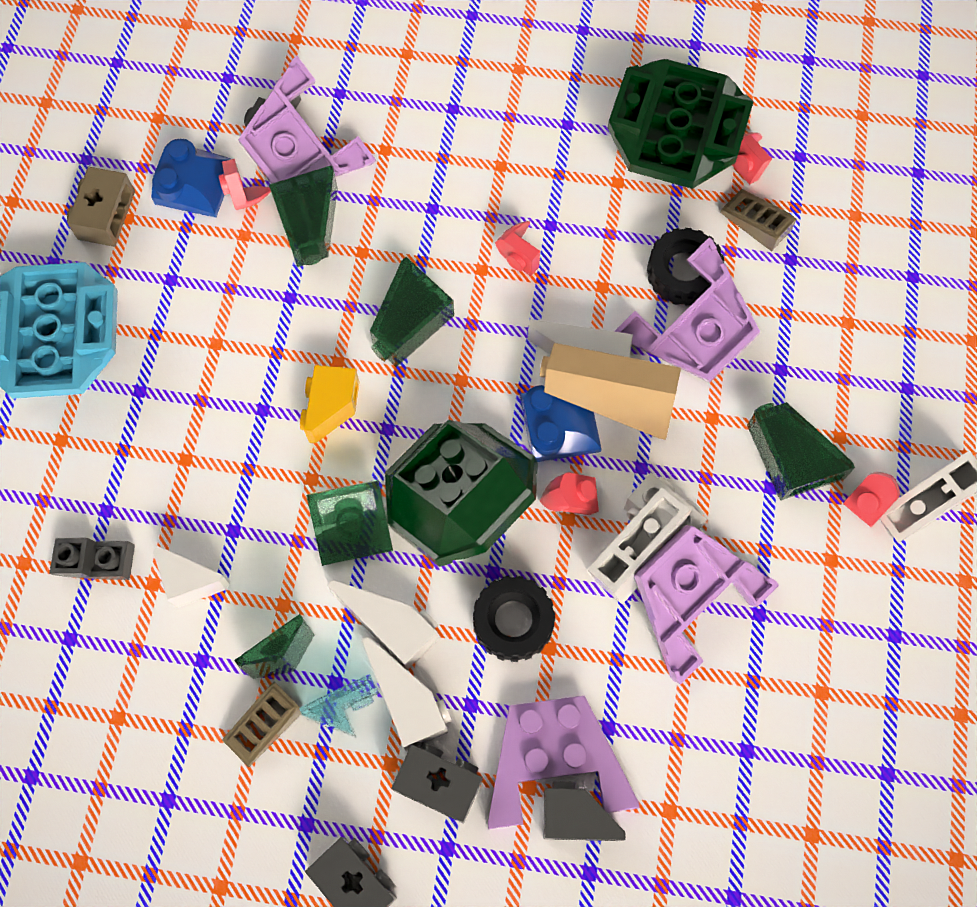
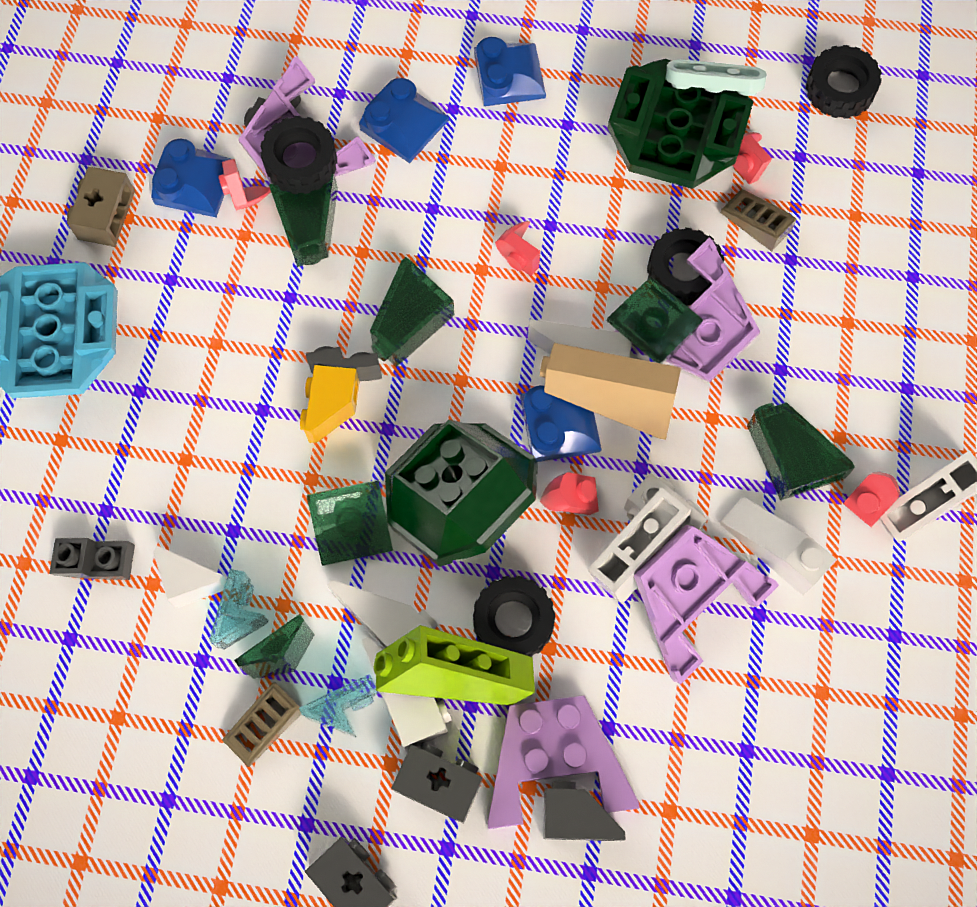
none -> clear light blue slope [209,569,269,650]
none -> black tyre [260,116,337,194]
none -> dark grey slope [306,346,382,381]
none -> blue slope [359,78,449,164]
none -> lime slope [373,625,535,705]
none -> blue slope [474,37,546,107]
none -> clear green slope [606,277,703,364]
none -> light aqua plate [666,59,767,96]
none -> white slope [719,497,837,596]
none -> black tyre [806,45,882,119]

